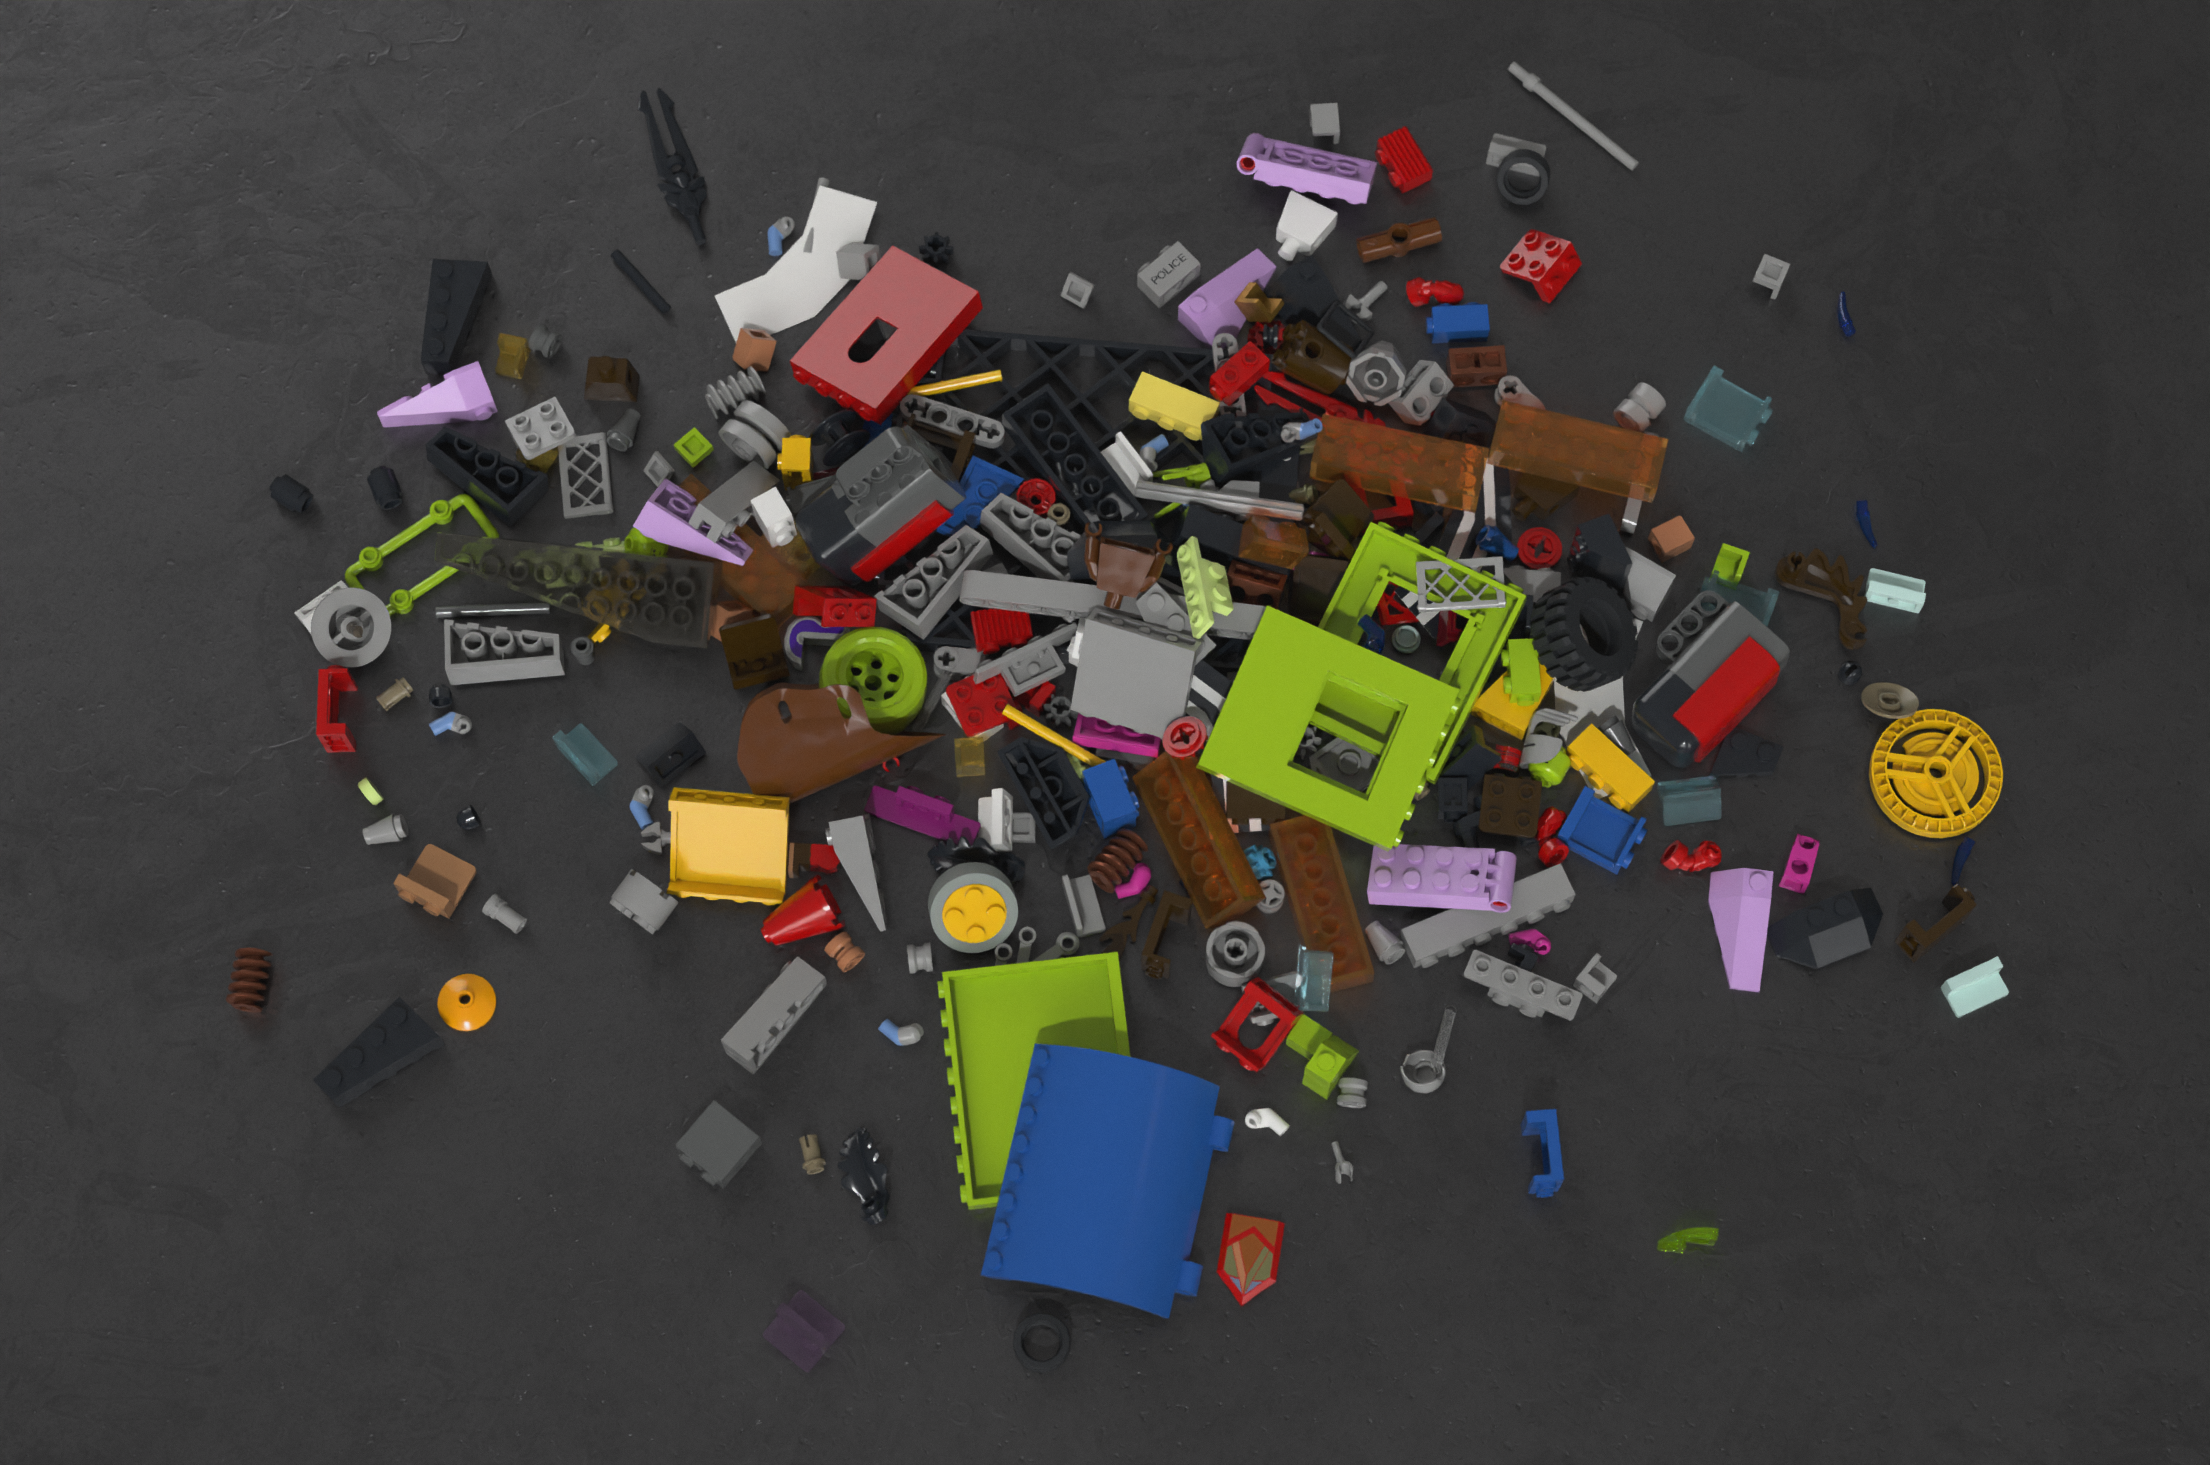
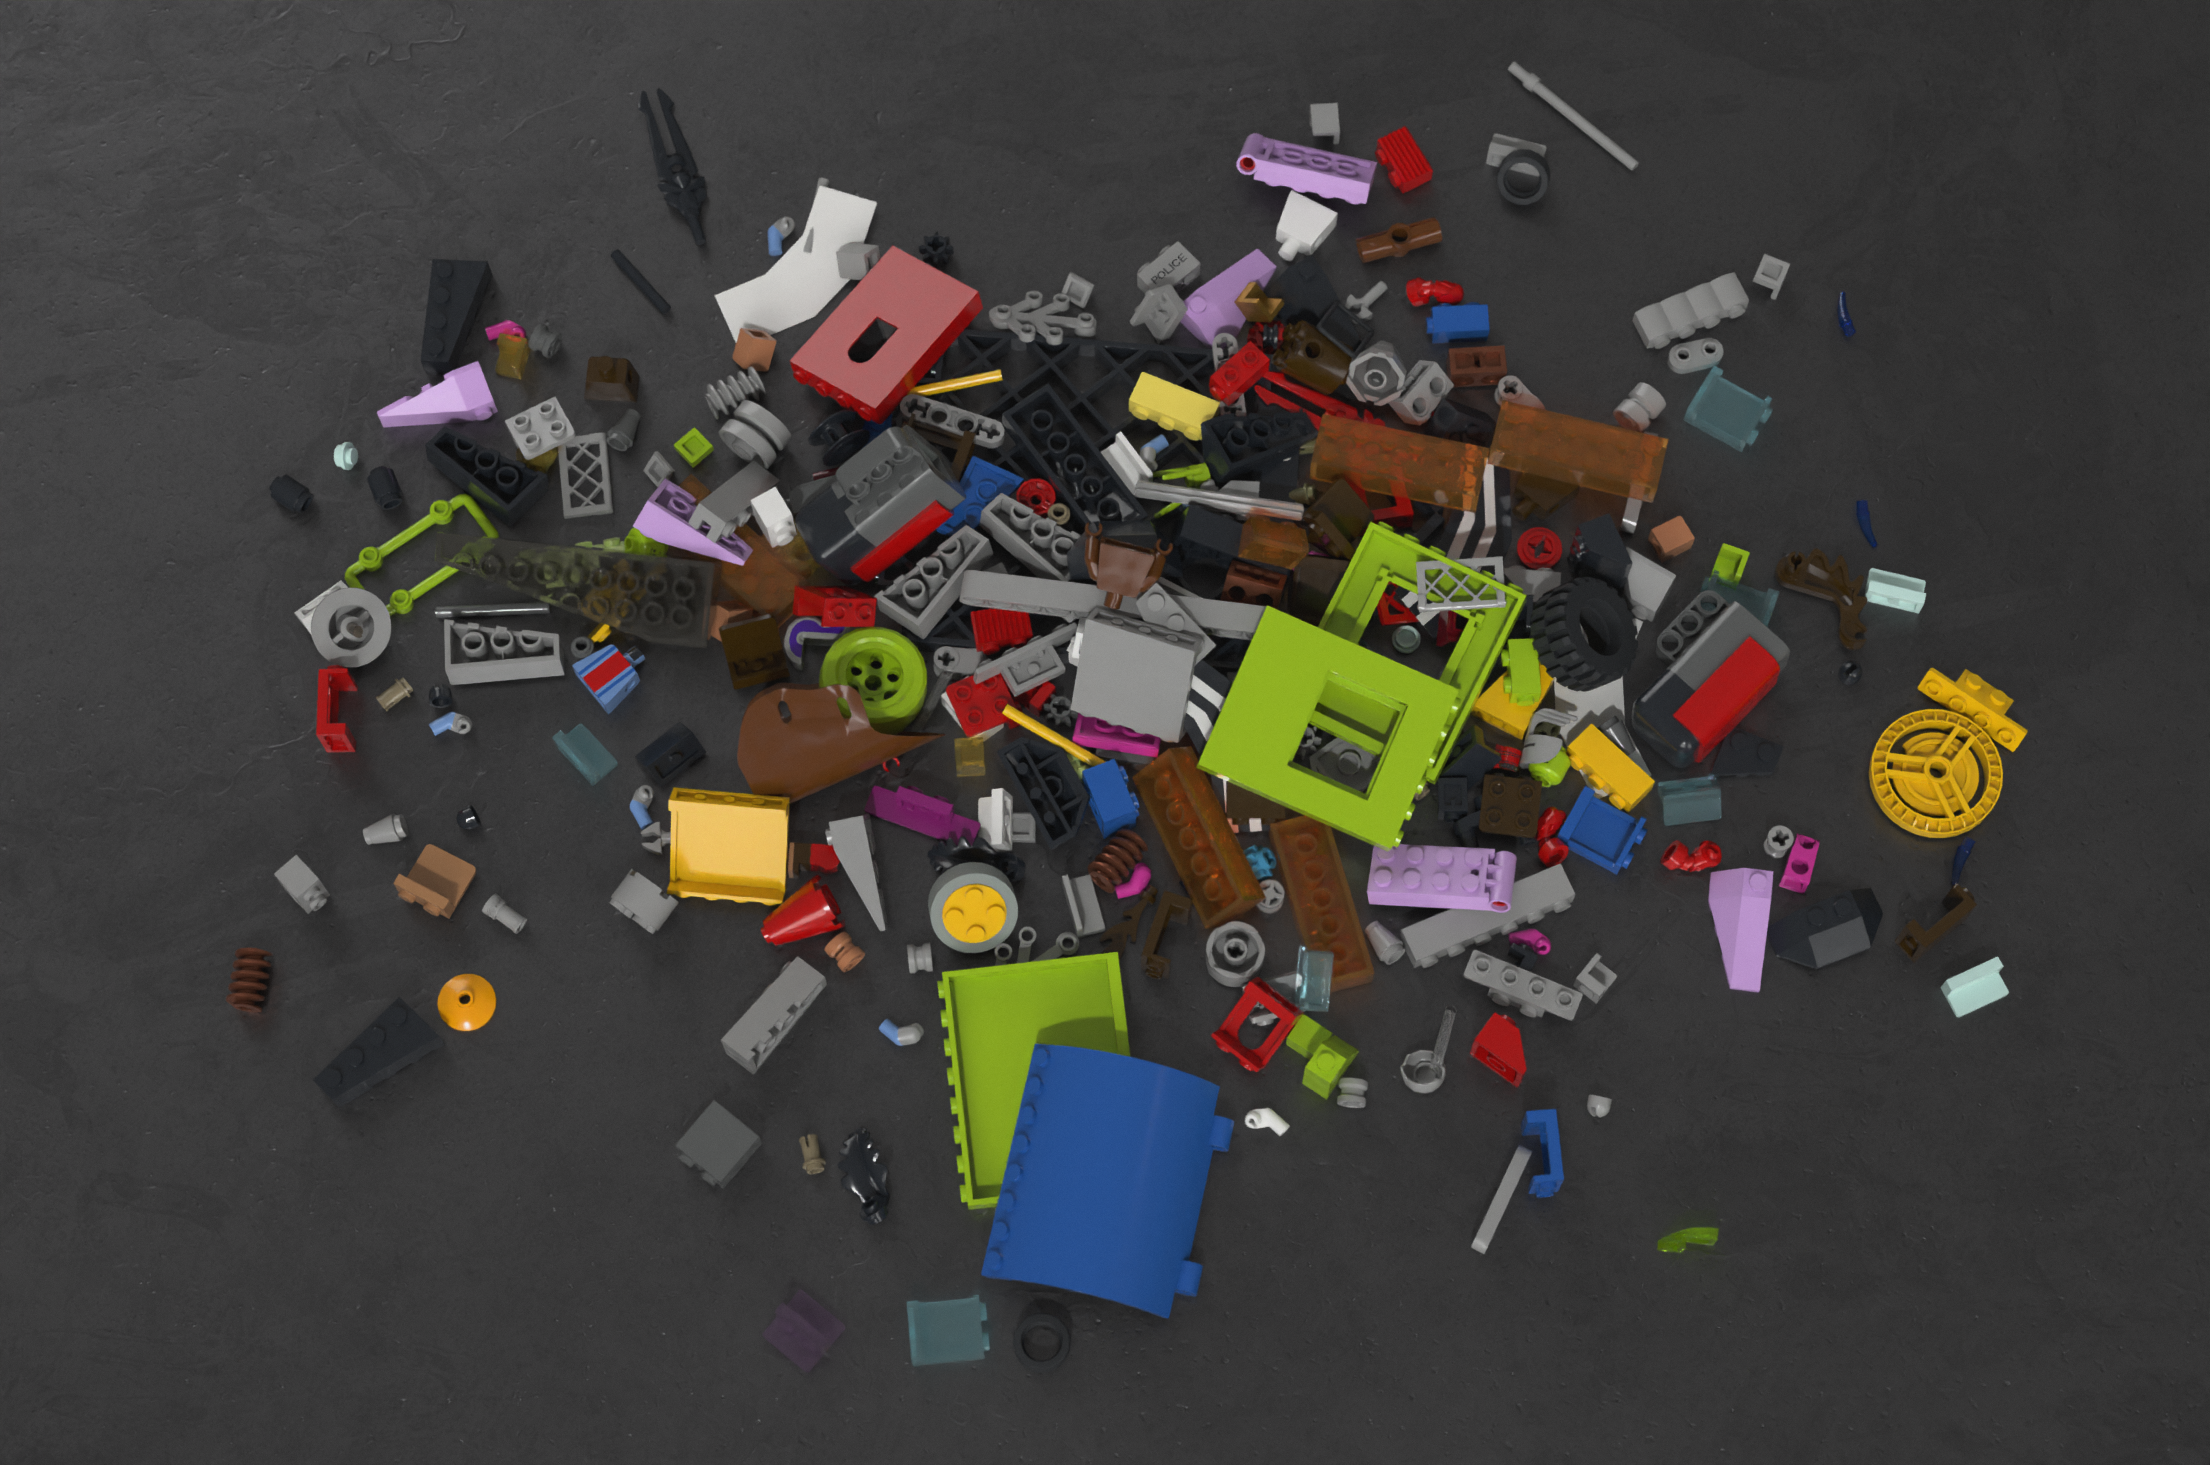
yellowish green tile [358,777,384,805] -> none
yellow brick [777,435,814,490] -> none
red gear [1162,716,1208,761] -> none
yellowish green bracket [1177,536,1234,639] -> none
tile [1216,1213,1285,1307] -> none
arm [1280,418,1323,443] -> none
light grey hand [1331,1141,1353,1184] -> none
clear blue arm [1357,614,1385,654] -> none
blue cone [1475,525,1519,562] -> none
red bracket [1500,229,1582,303] -> none
dark tan dish [1861,682,1919,719] -> none
none -> light grey brick [274,855,330,914]
none -> light aqua plate [334,442,358,470]
none -> dark pink arm [485,320,526,343]
none -> torso [572,644,645,714]
none -> clear light blue panel [906,1295,990,1366]
none -> light grey plant [989,291,1097,345]
none -> light grey bracket [1130,284,1188,344]
none -> red slope [1469,1012,1527,1088]
none -> light grey beam [1471,1145,1532,1254]
none -> light grey hinge [1587,1095,1612,1117]
none -> light grey brick [1632,272,1749,349]
none -> light grey plate [1668,338,1723,374]
none -> light grey bush [1763,825,1794,858]
none -> yellow bracket [1918,668,2028,752]

